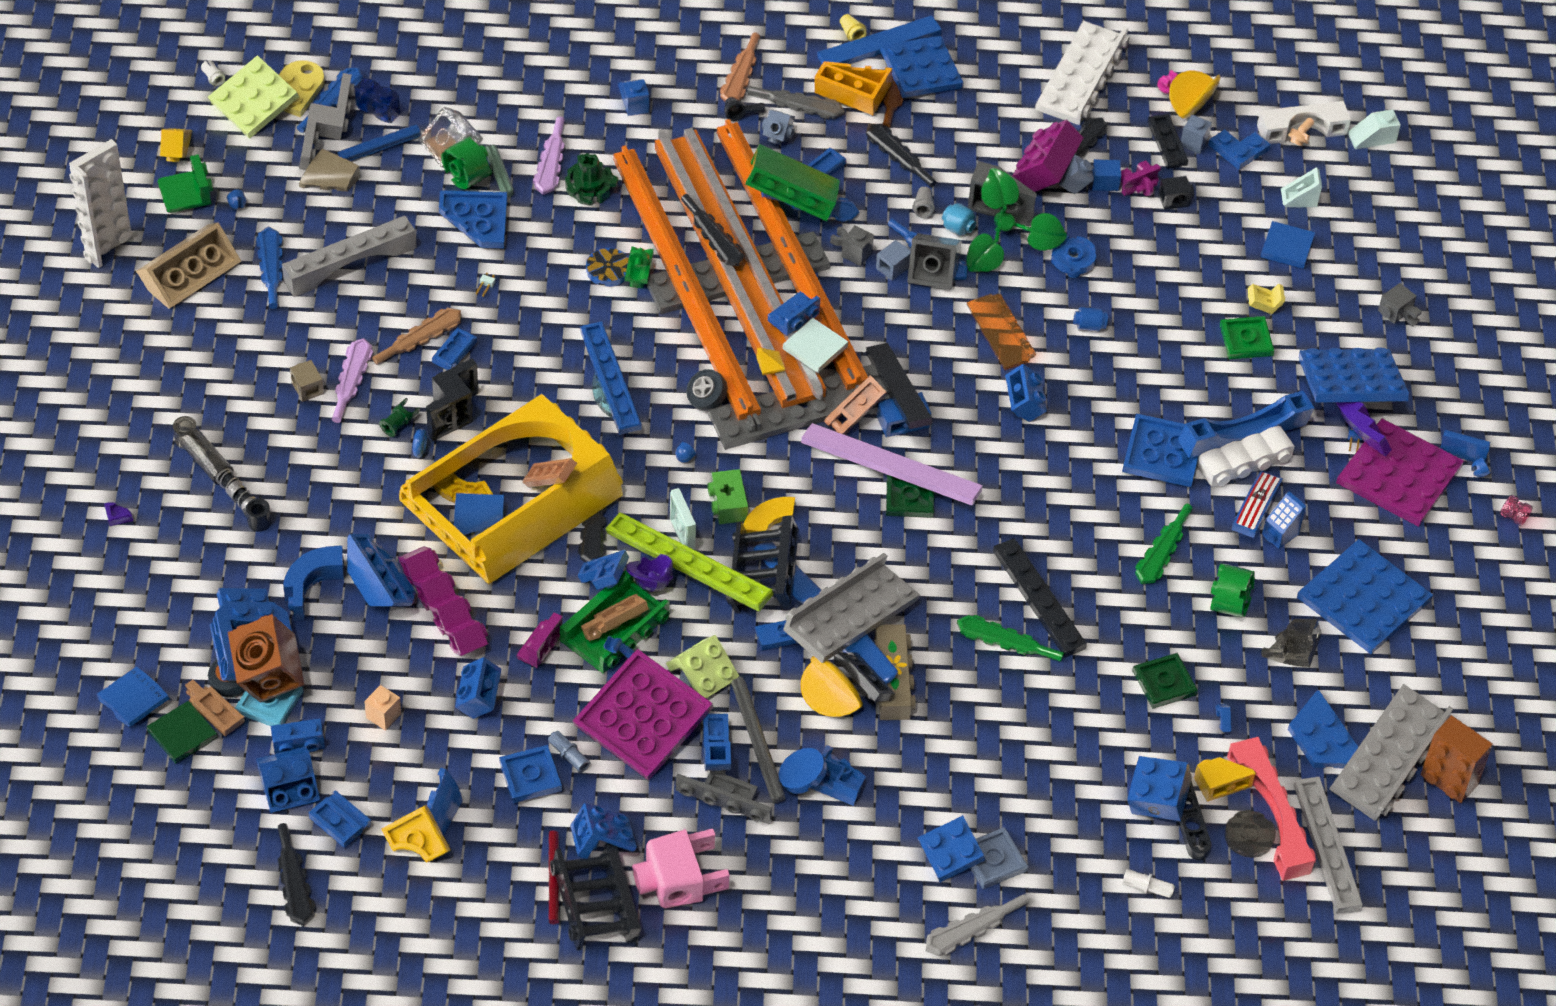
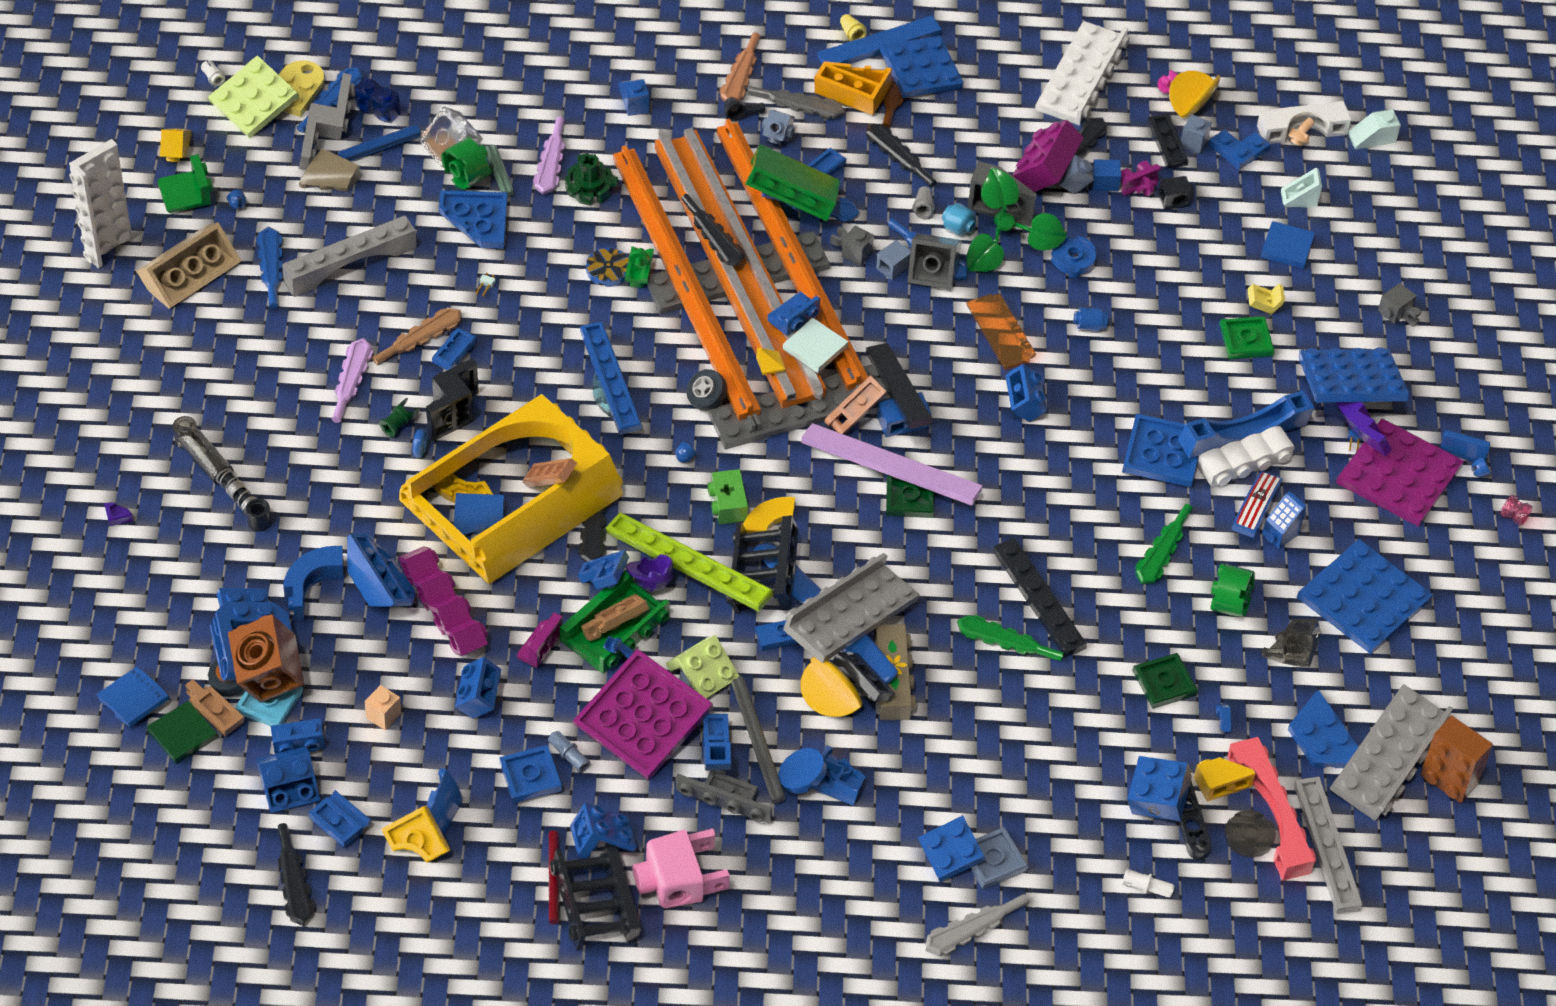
dark tan brick [290,360,324,402] -> none
light aqua tile [670,488,696,550] -> none

